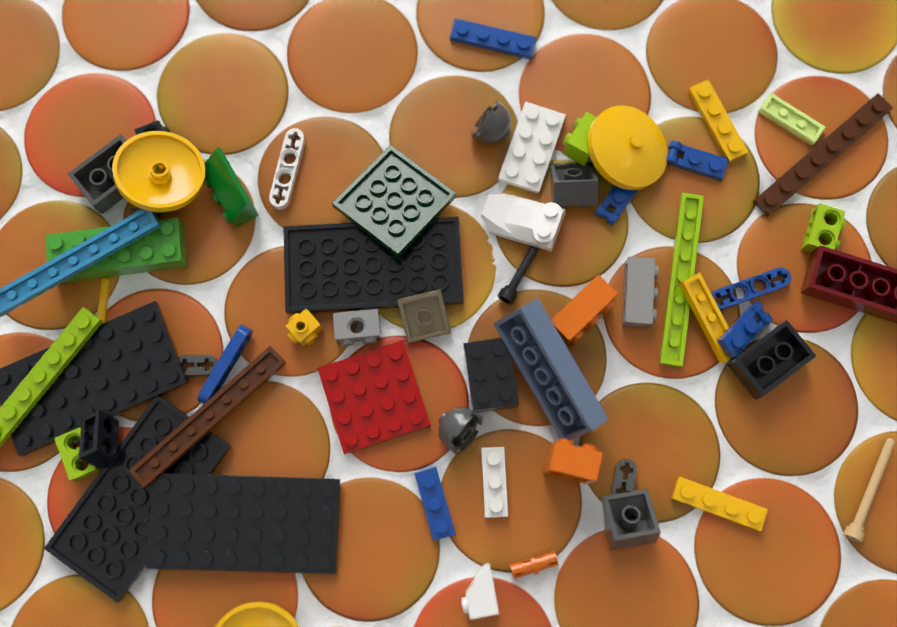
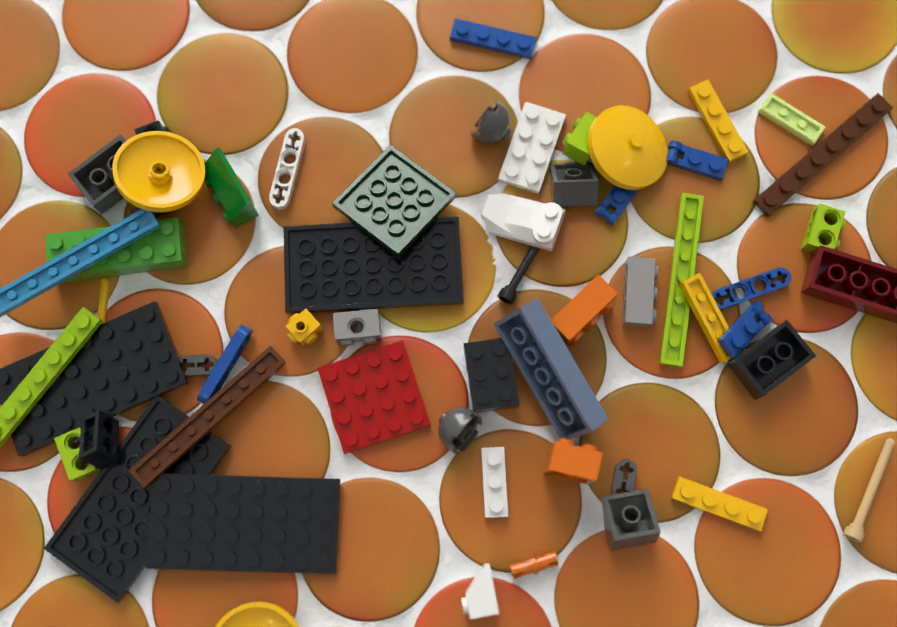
dark tan tile [397,289,451,343] -> none
blue plate [414,467,456,541] -> none

